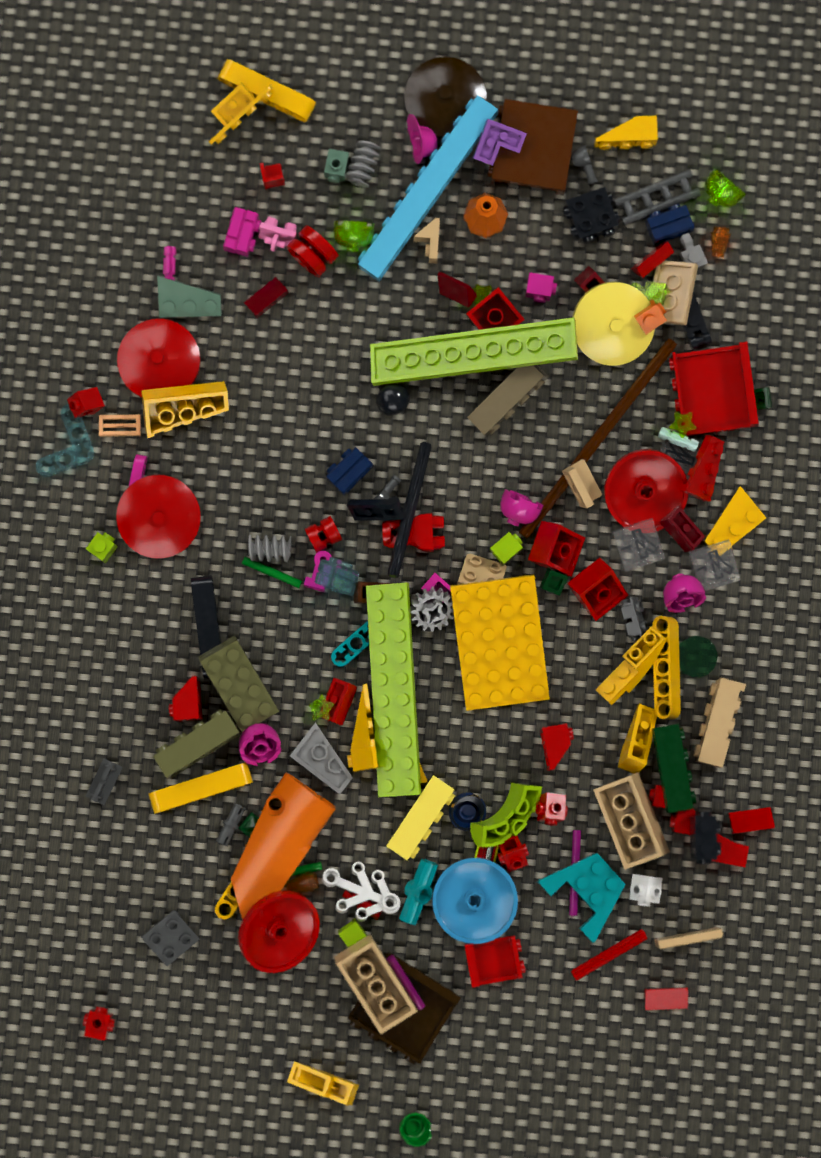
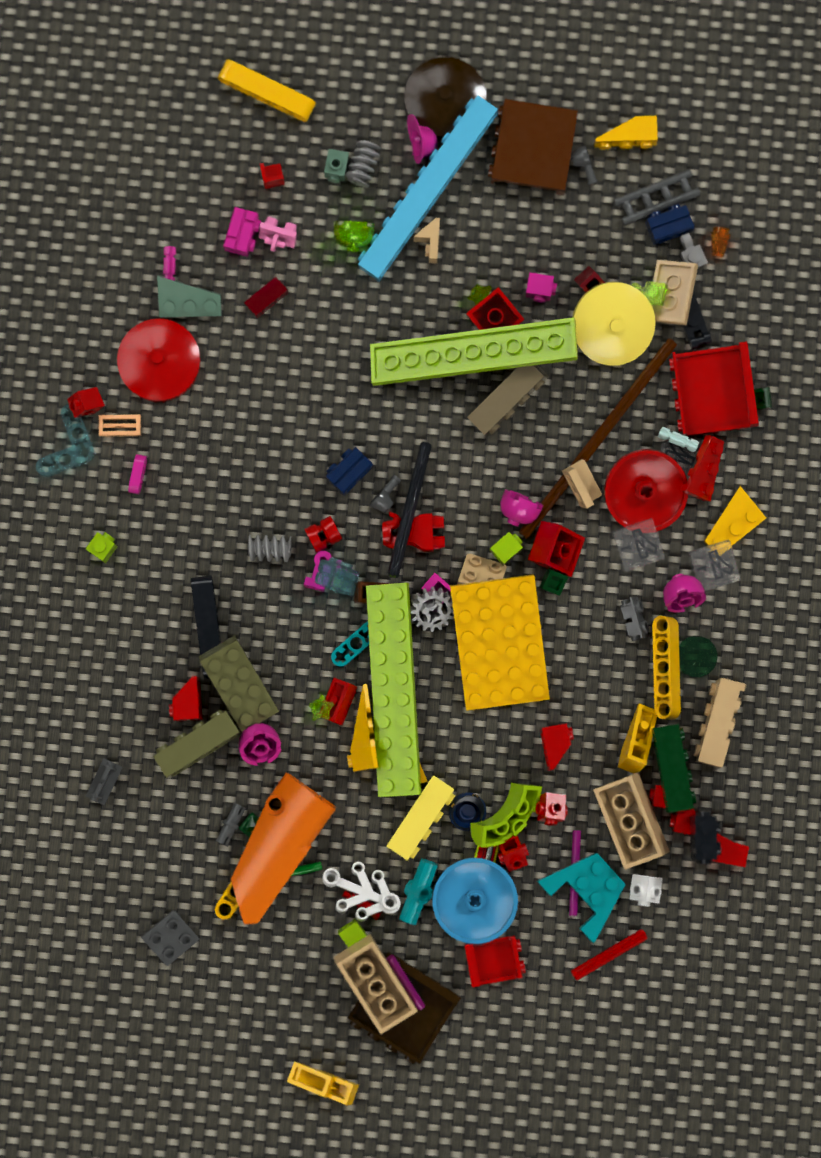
red brick [83,1006,115,1041] -> none
red dish [116,474,201,559] -> none
yellow wedge [141,381,229,438] -> none
yellow beam [148,762,253,814] -> none
yellow bracket [209,83,273,145] -> none
red dish [238,890,320,973] -> none
green bar [242,557,302,588] -> none
red wheel [286,225,339,278] -> none
clear orange cone [286,871,319,893] -> none
light grey wing [290,722,353,794] -> none
black plate [347,496,406,521] -> none
black hair [376,383,410,416] -> none
green hair [399,1112,432,1147] -> none
dark red slope [437,272,477,307] -> none
orange cone [463,193,508,238] -> none
medium lavender plate [473,119,527,166] -> none
black brick [563,187,621,244] -> none
red slope [567,558,629,621] -> none
yellow slope [596,626,666,705] -> none
red slope [631,242,674,278] -> none
orange bracket [634,299,667,335] -> none
red slope [644,987,688,1010] -> none
tan tile [654,927,723,949] -> none
dark red slope [660,506,706,552] -> none
clear neon green plate [669,412,696,438] -> none
clear neon green cylinder [705,168,746,208] -> none
red slope [728,807,775,834] -> none

